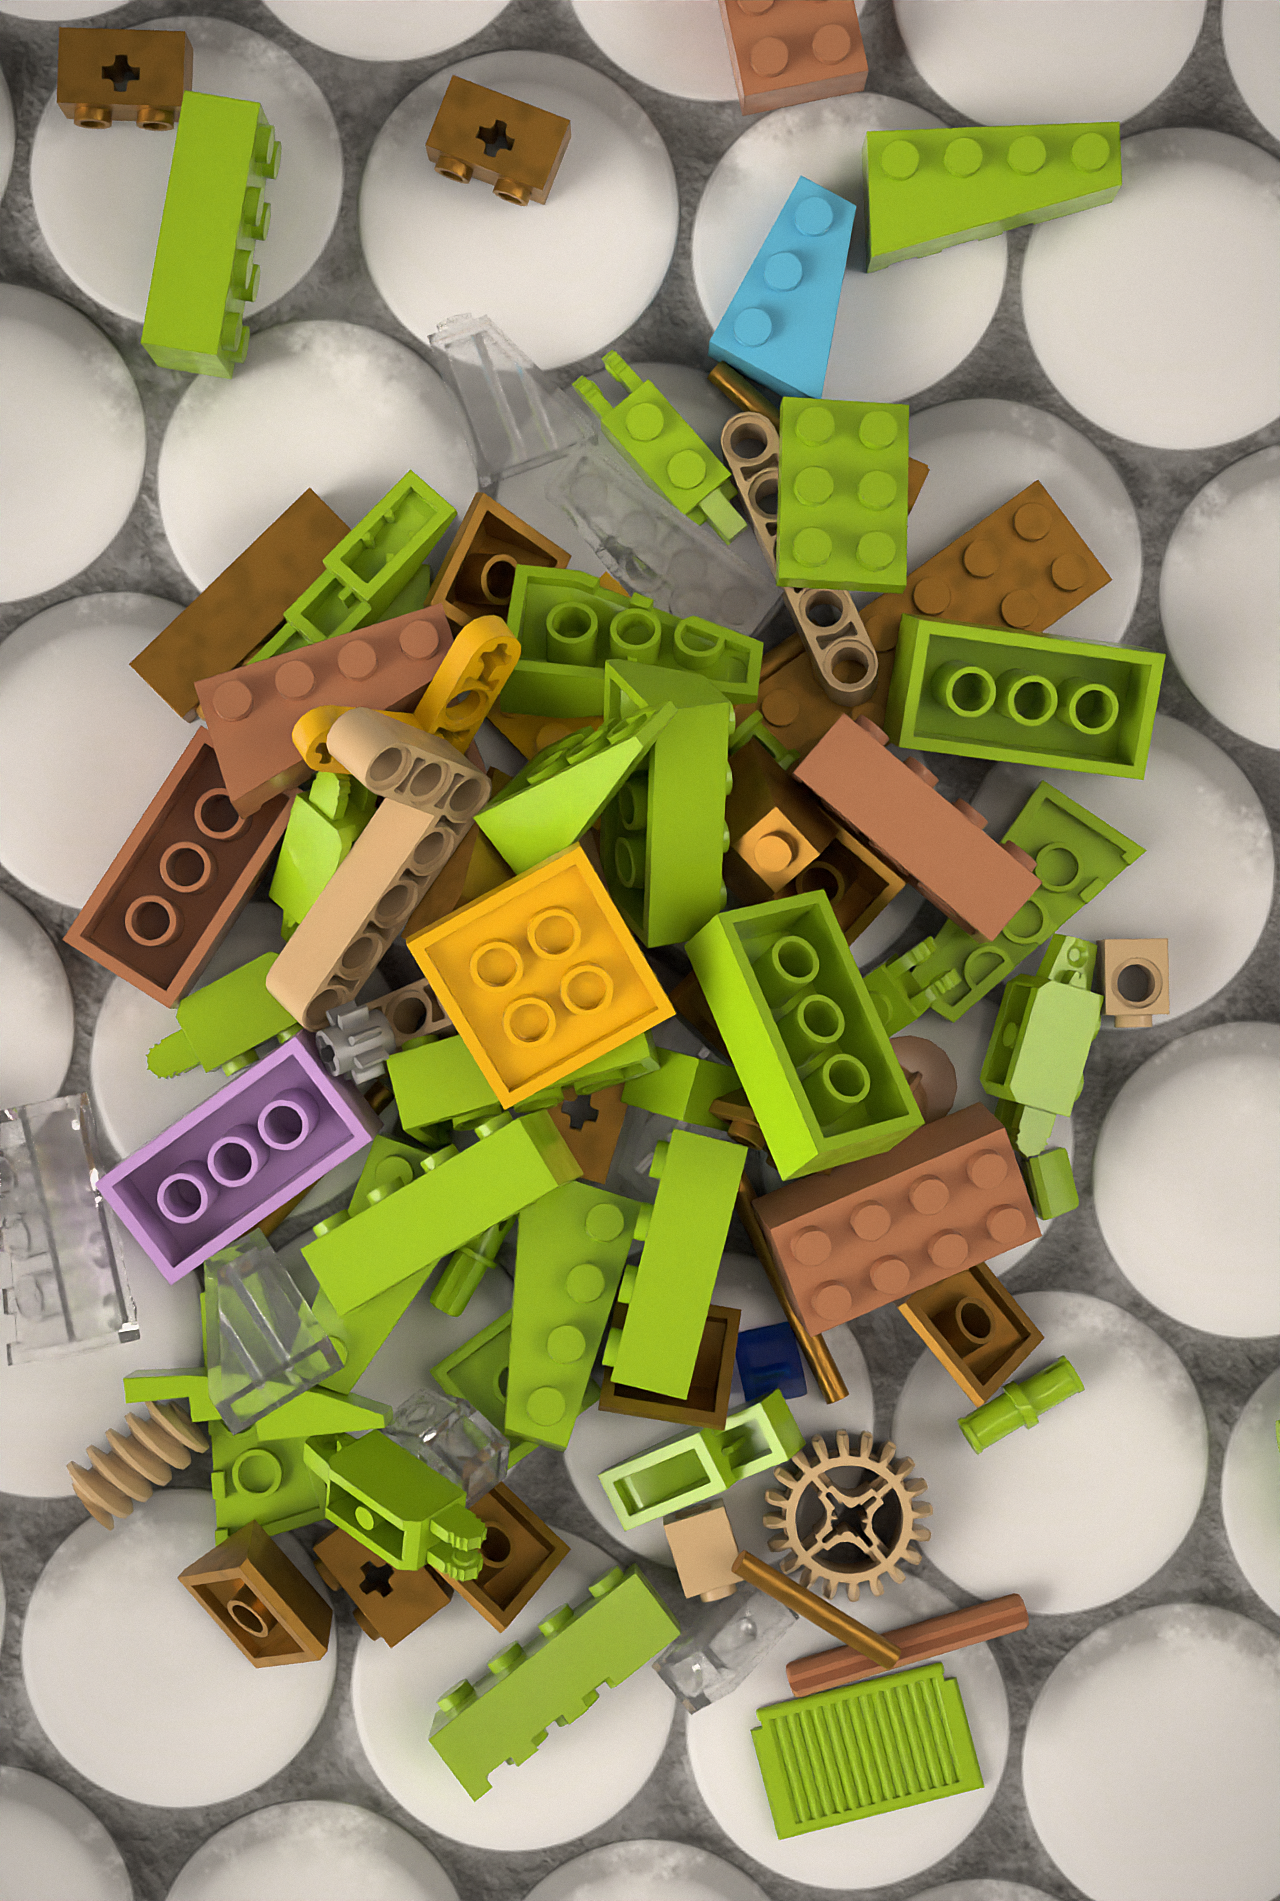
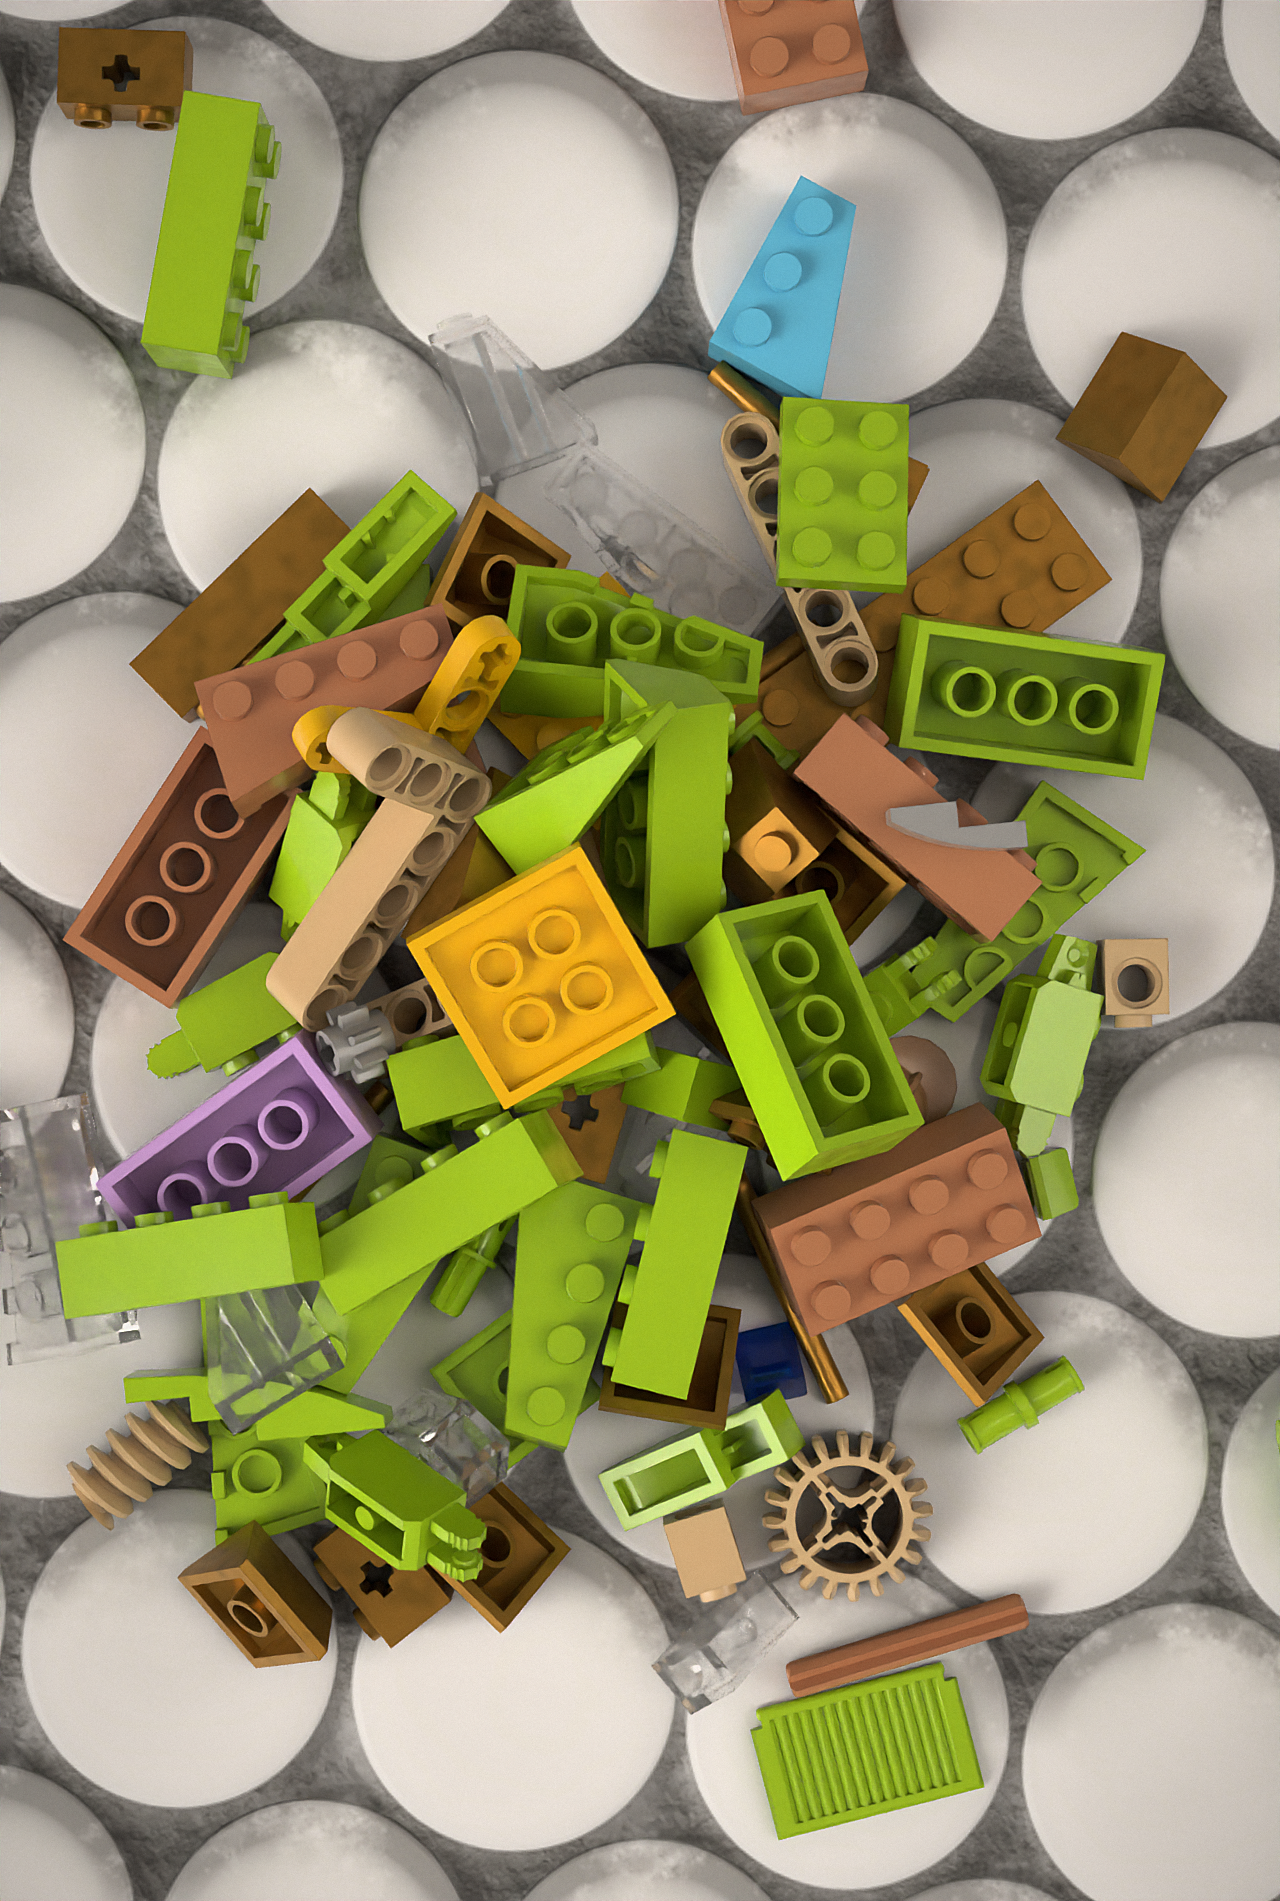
pearl gold brick [425,75,571,206] -> none
lime wedge [428,1563,681,1802] -> none
lime hinge [572,350,748,546] -> none
pearl gold bar [731,1550,901,1670] -> none
lime wedge [862,121,1122,274] -> none
none -> lime brick [55,1191,325,1319]
none -> light grey slope [885,801,1028,851]
none -> pearl gold slope [1055,331,1228,504]

